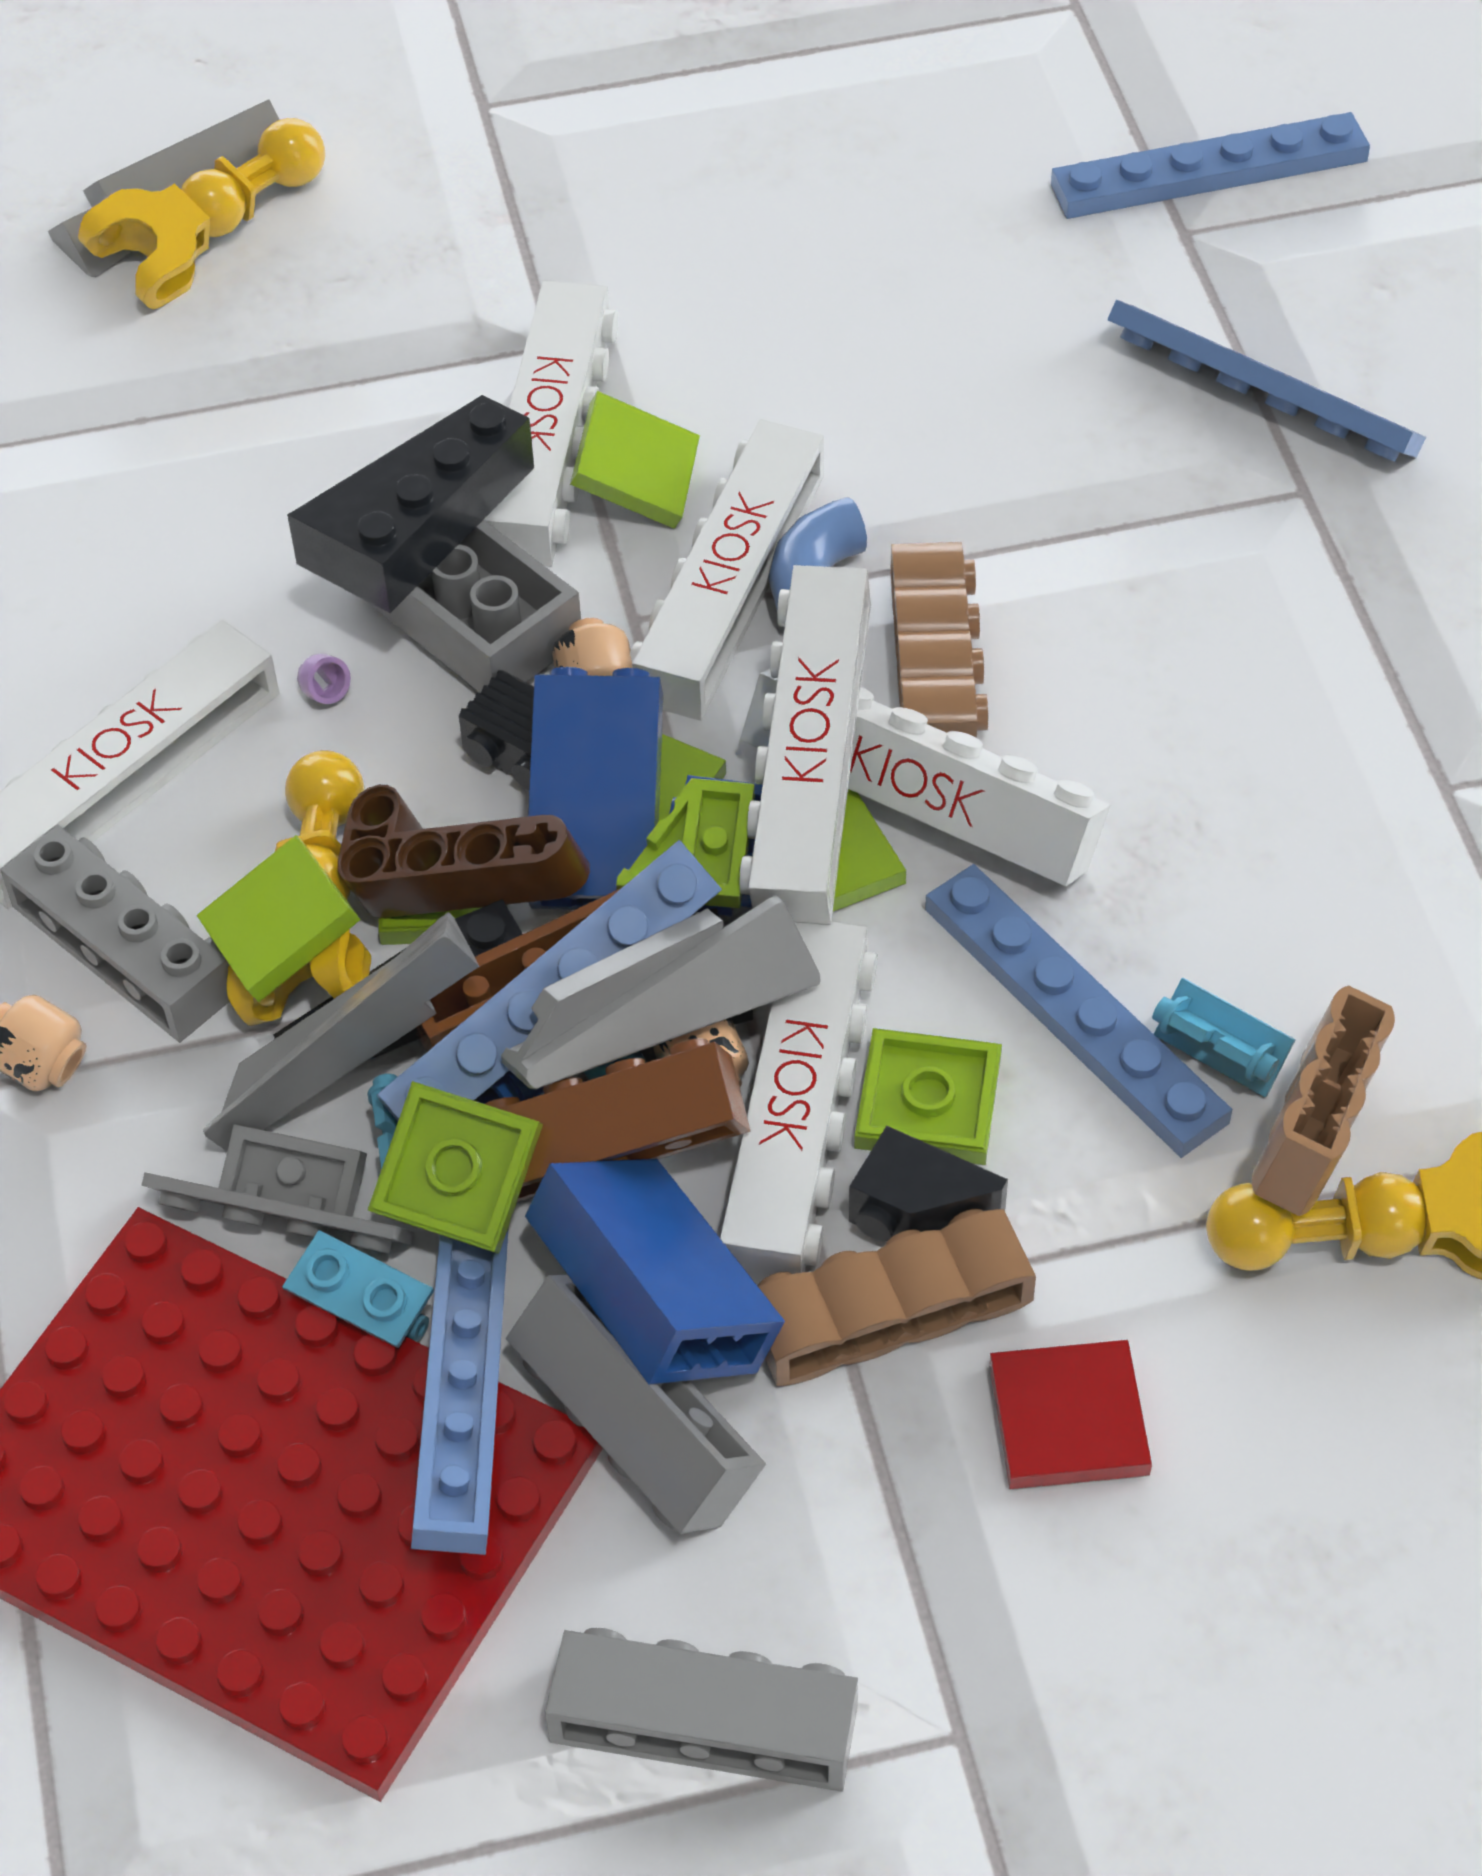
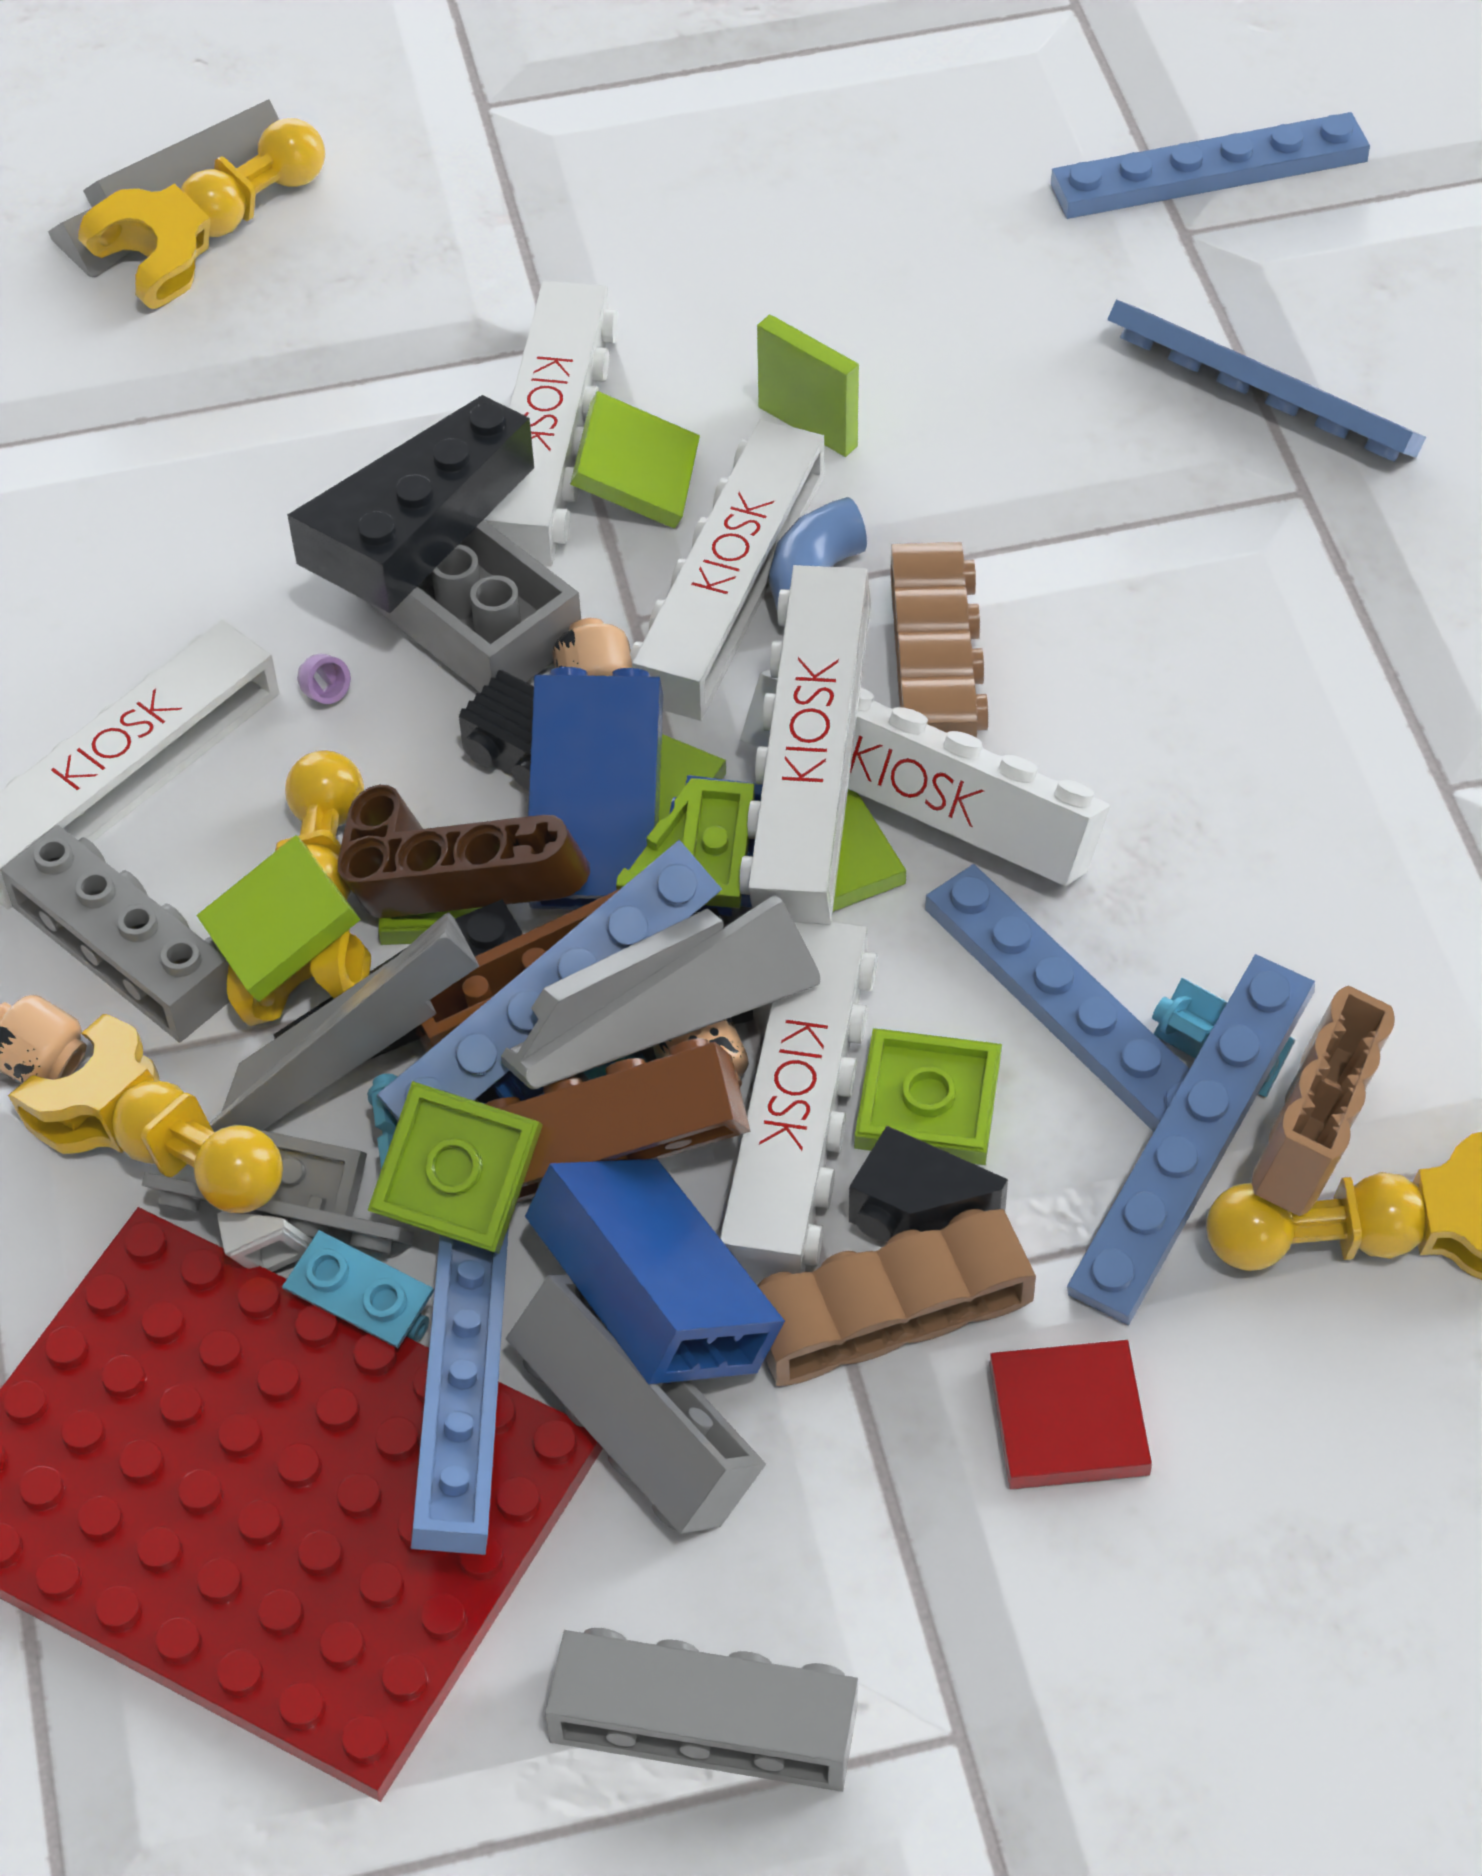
none -> yellow piece [8,1014,283,1213]
none -> white slope [217,1211,312,1272]
none -> lime tile [757,314,859,457]
none -> medium blue plate [1067,954,1315,1326]

